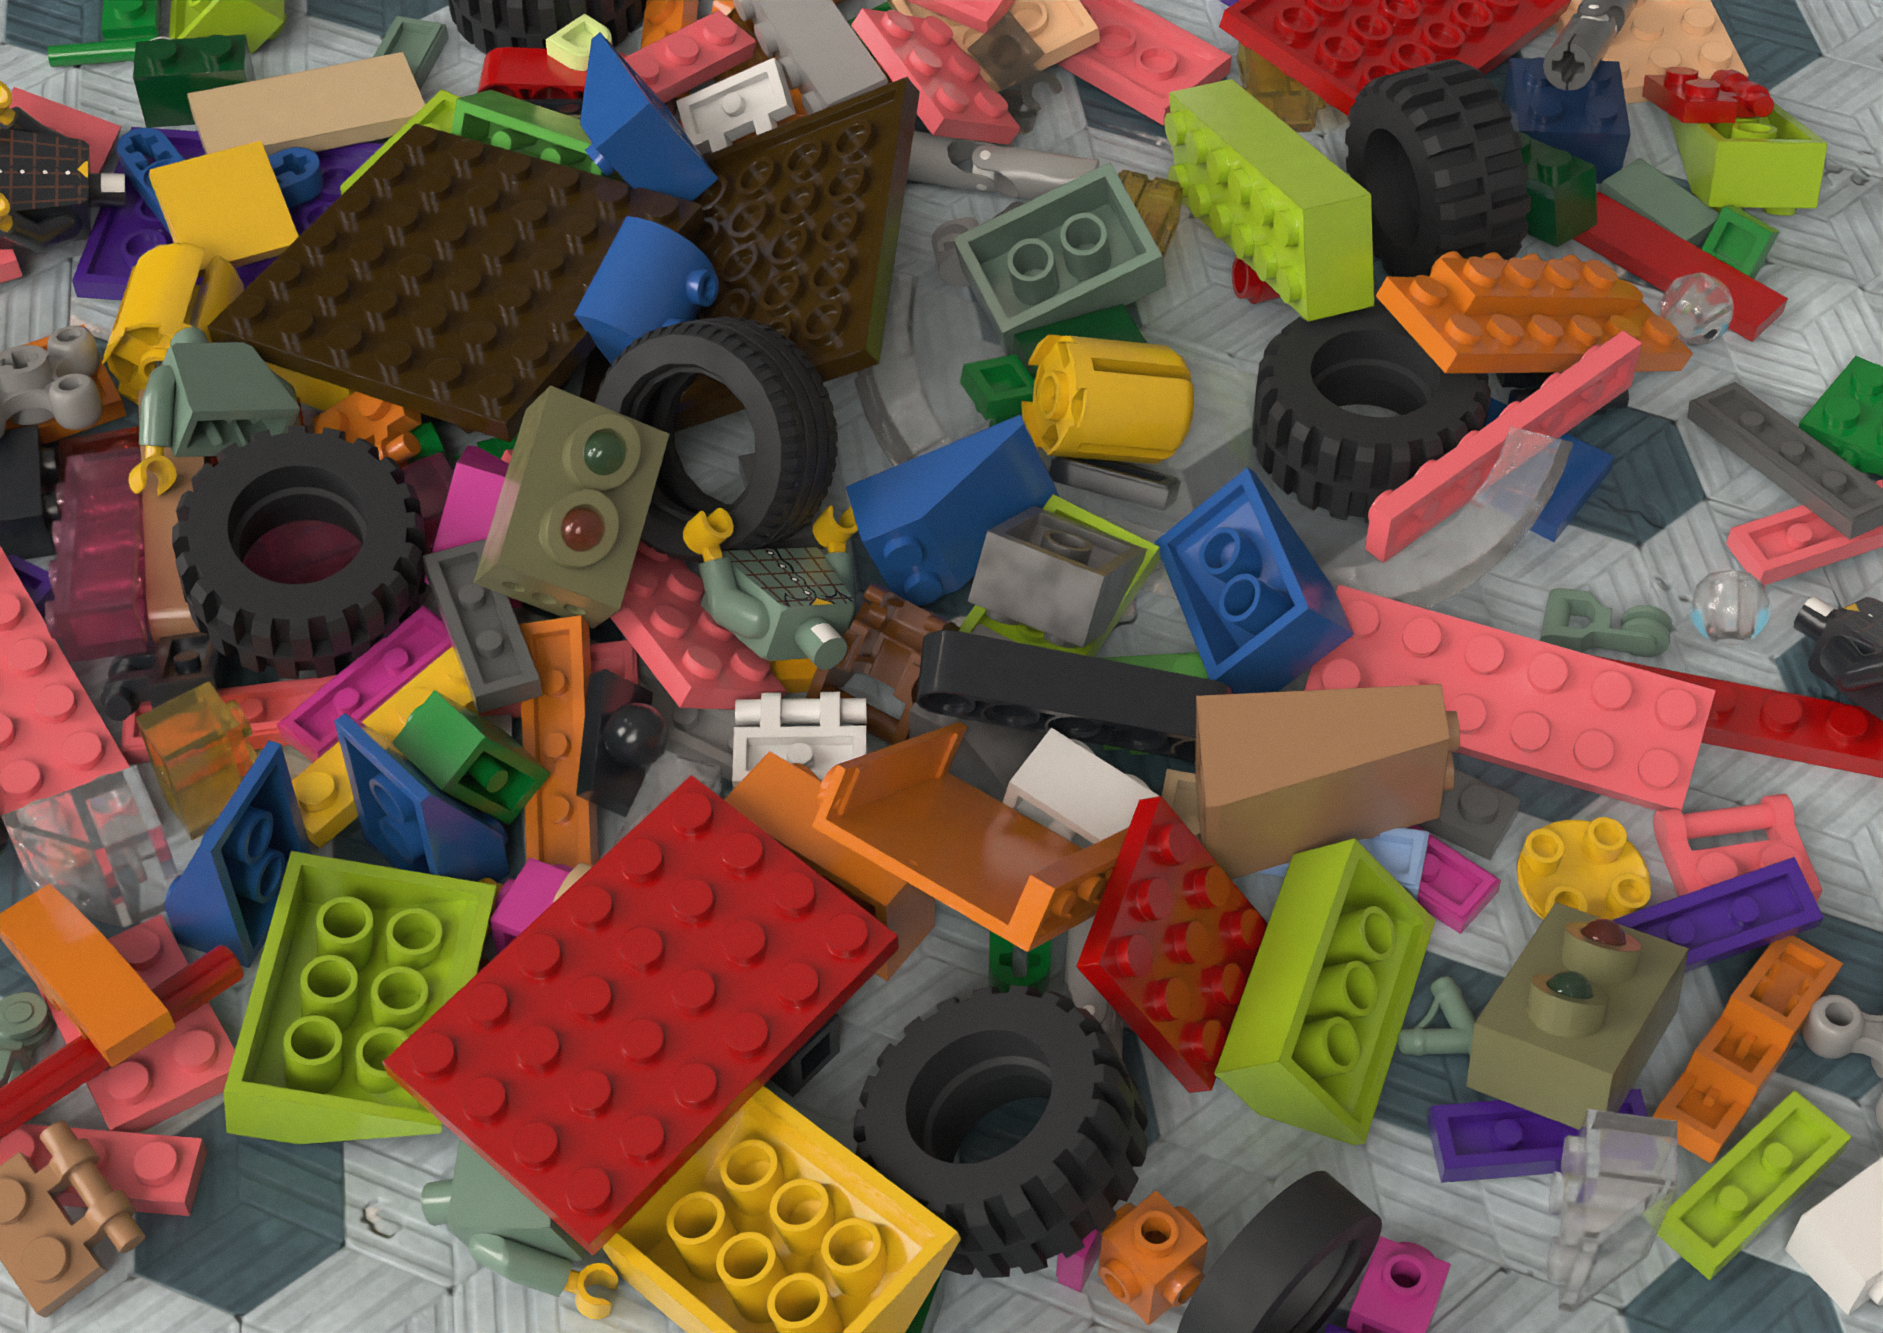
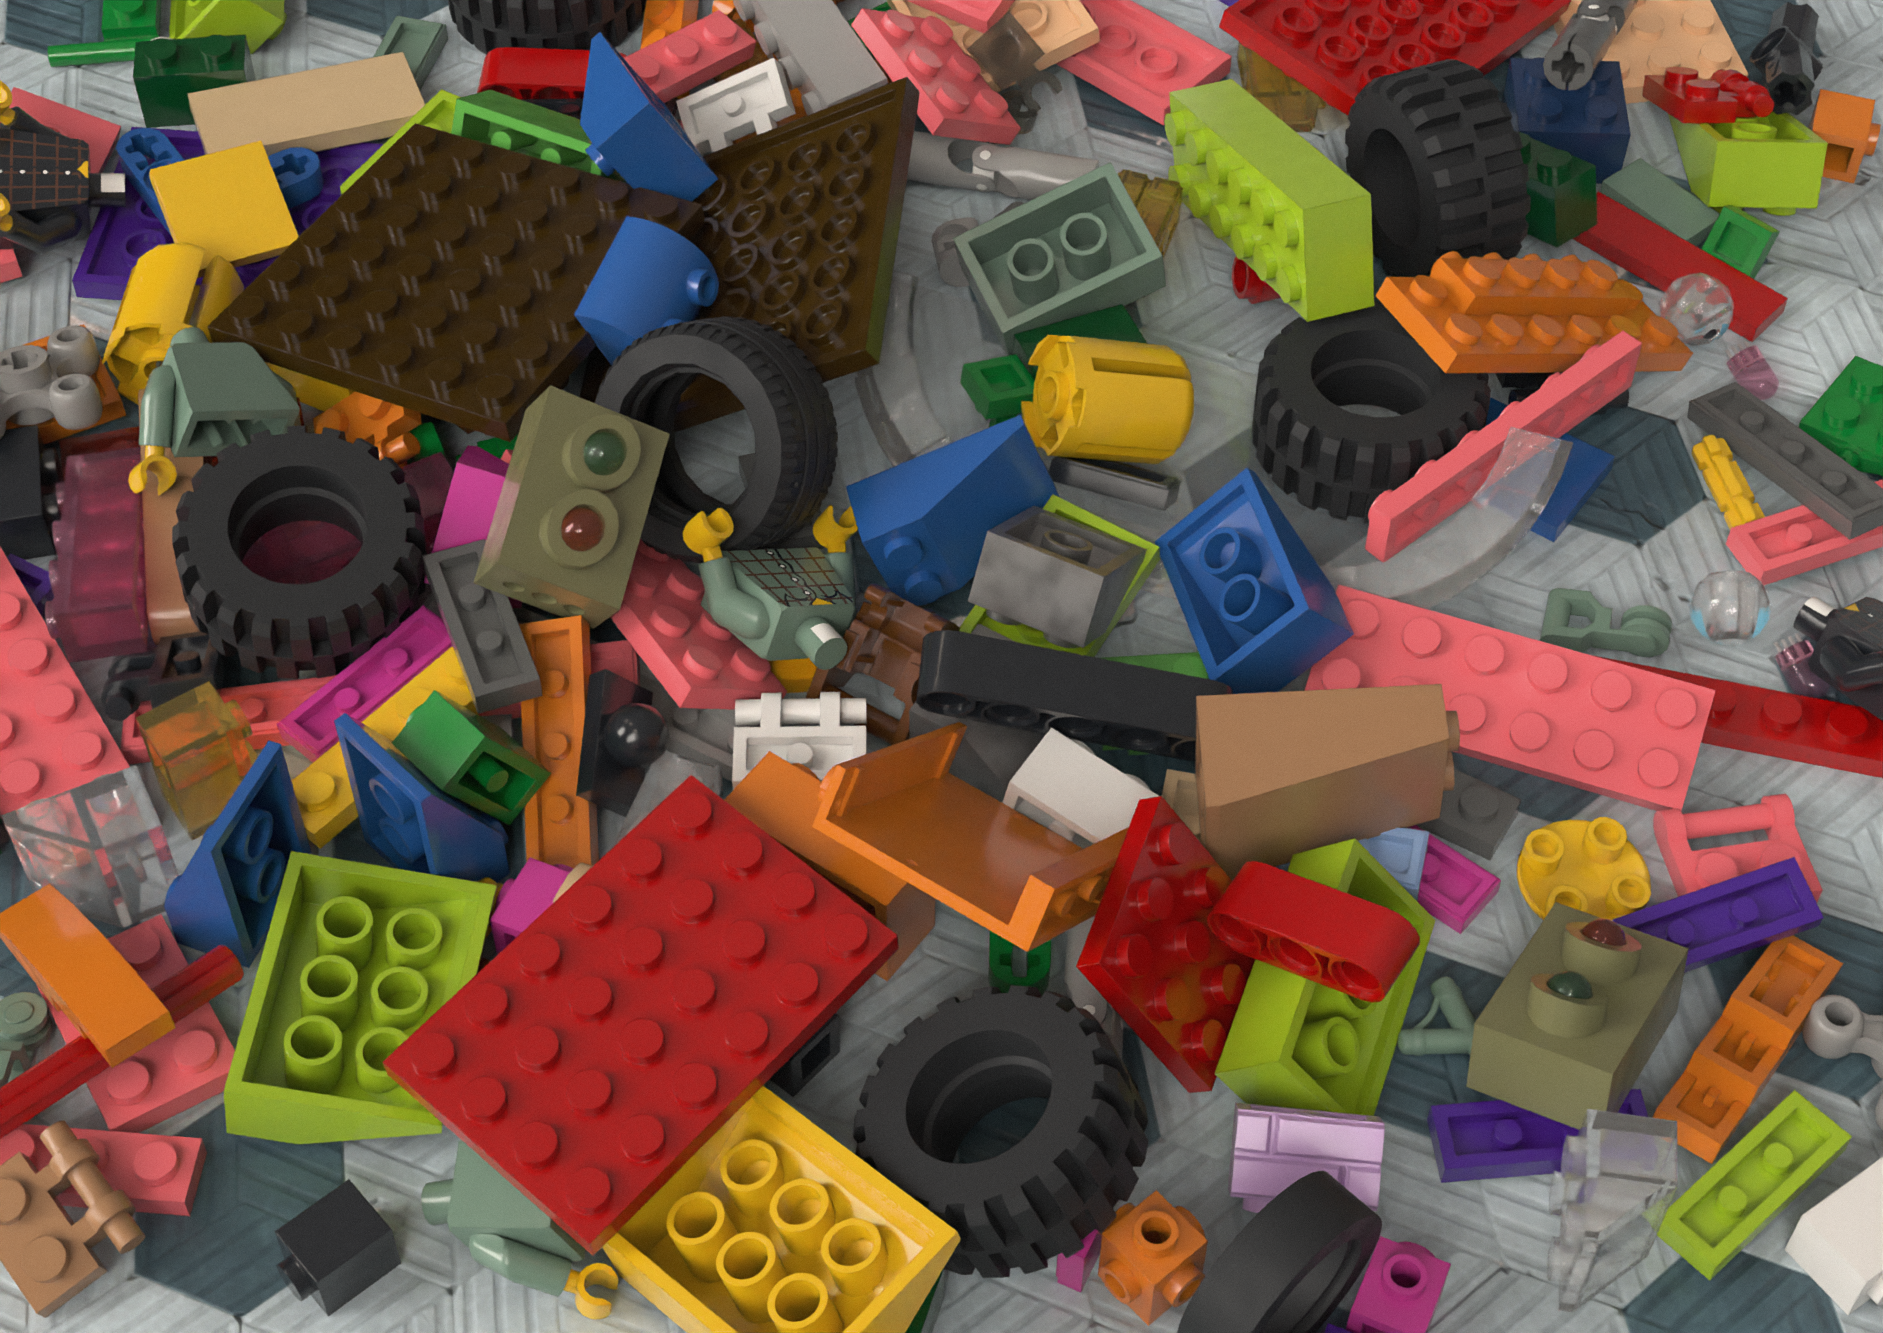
yellowish green tile [546,14,612,71] -> none
none -> black brick [275,1179,401,1316]
none -> red beam [1207,861,1420,1003]
none -> lavender brick [1228,1102,1385,1213]
none -> yellow axle [1692,435,1765,529]
none -> clear pink piece [1725,340,1779,400]
none -> black piece [1749,2,1823,116]
none -> clear pink piece [1774,633,1830,699]
none -> orange brick [1808,89,1881,183]

